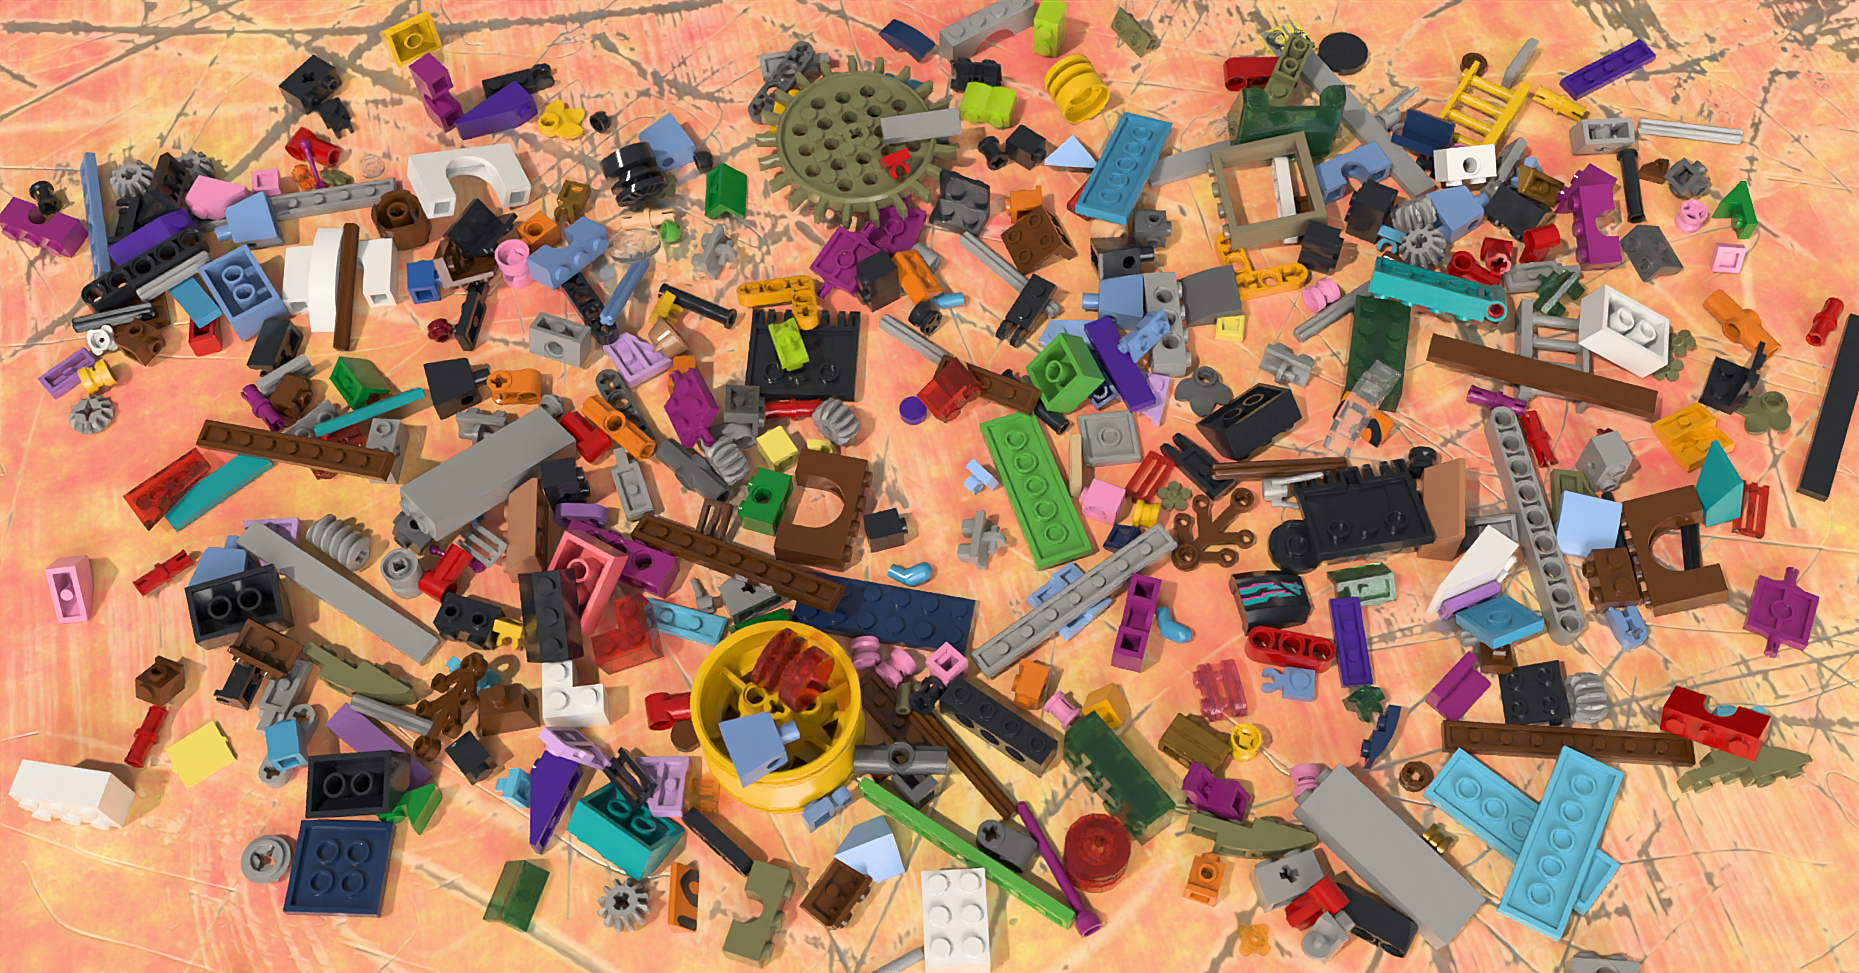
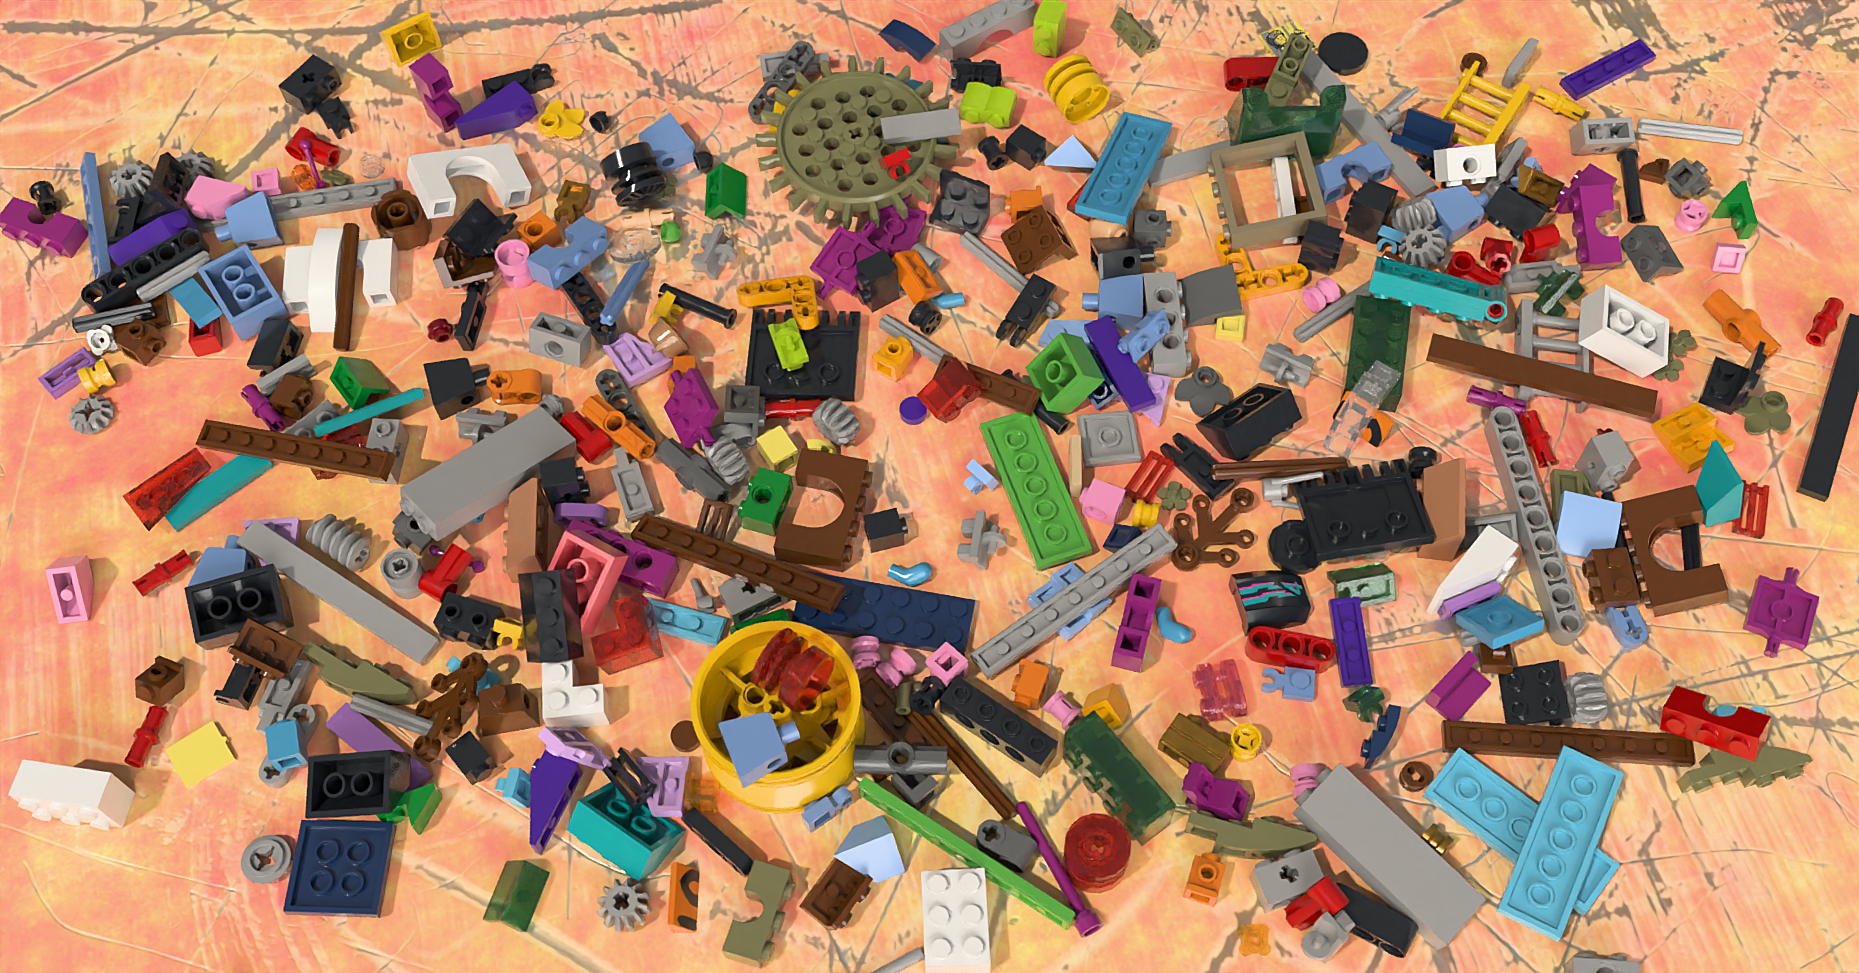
blue brick [407,260,443,304] -> none
light grey tile [456,521,508,568] -> none
red piece [644,691,692,731] -> none
none -> light orange brick [872,335,913,382]

